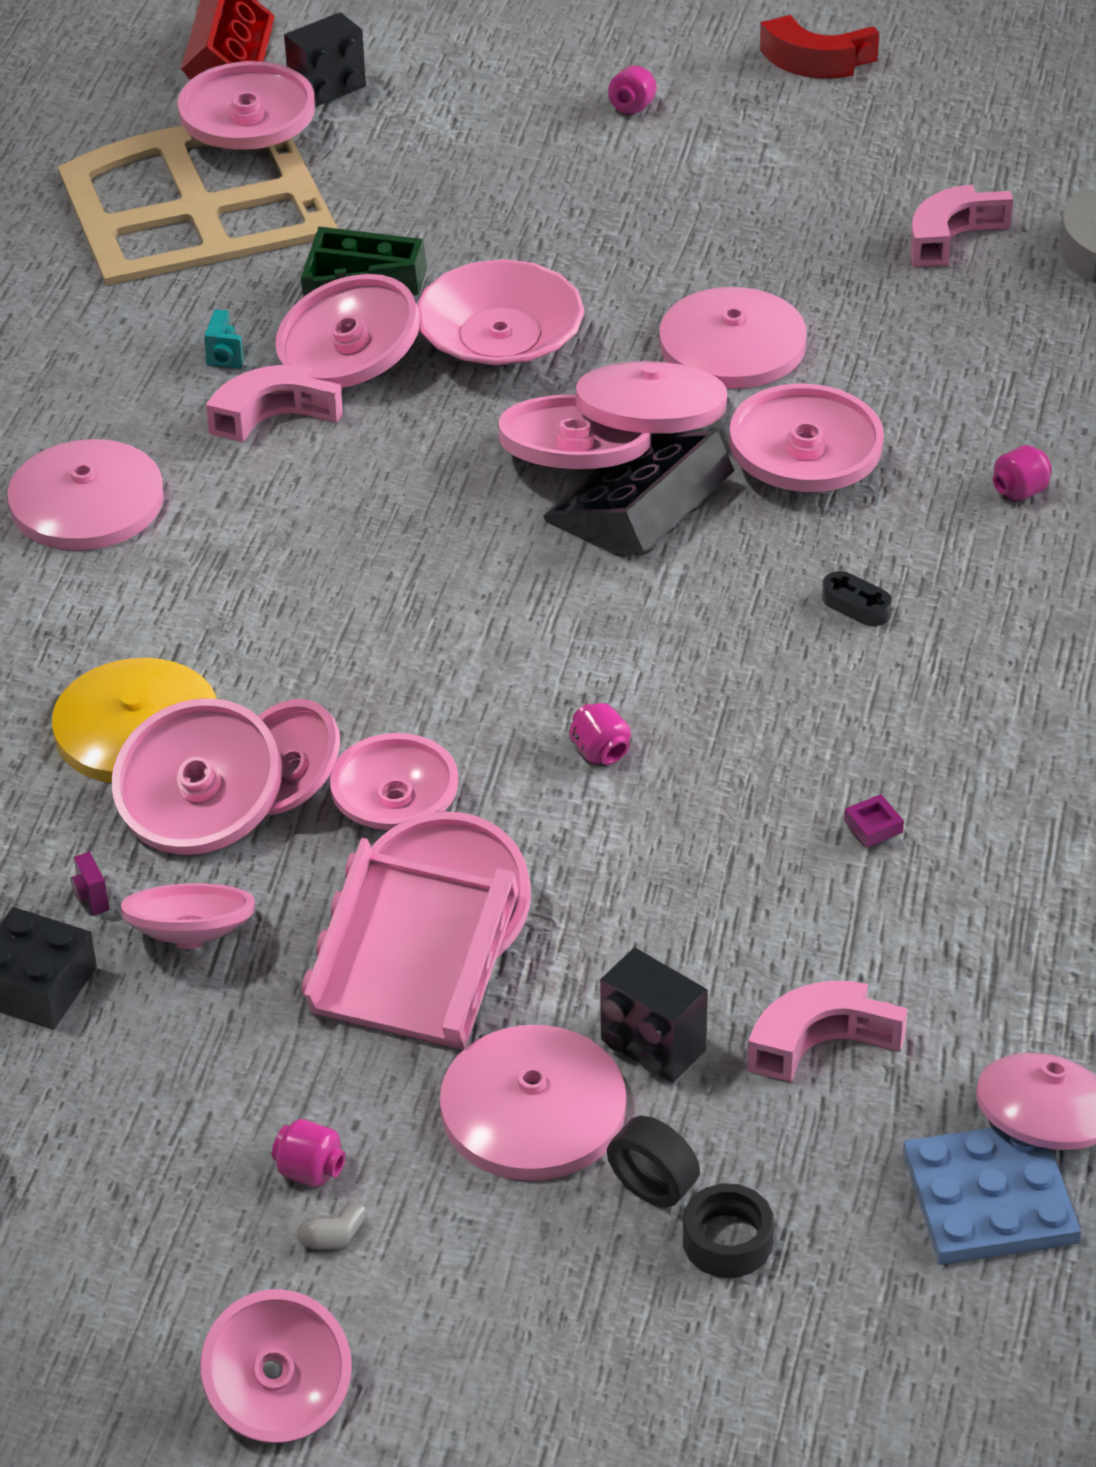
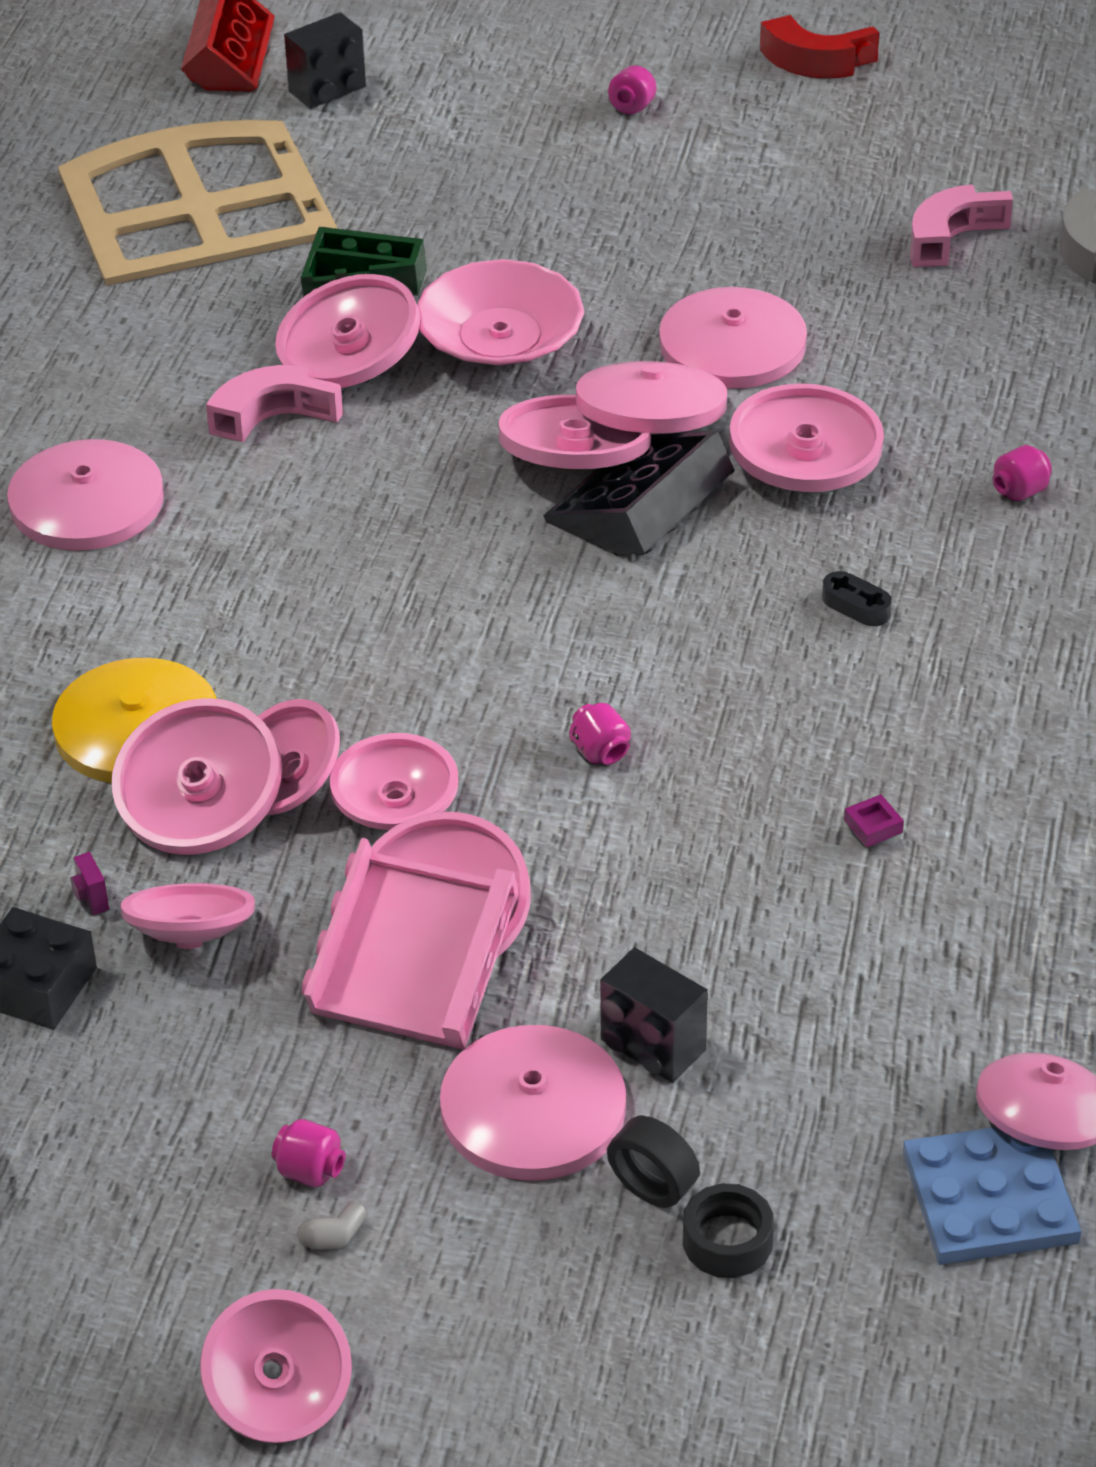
bright pink dish [178,61,315,150] -> none
teal bracket [204,309,244,368] -> none
bright pink arch [747,981,908,1082] -> none

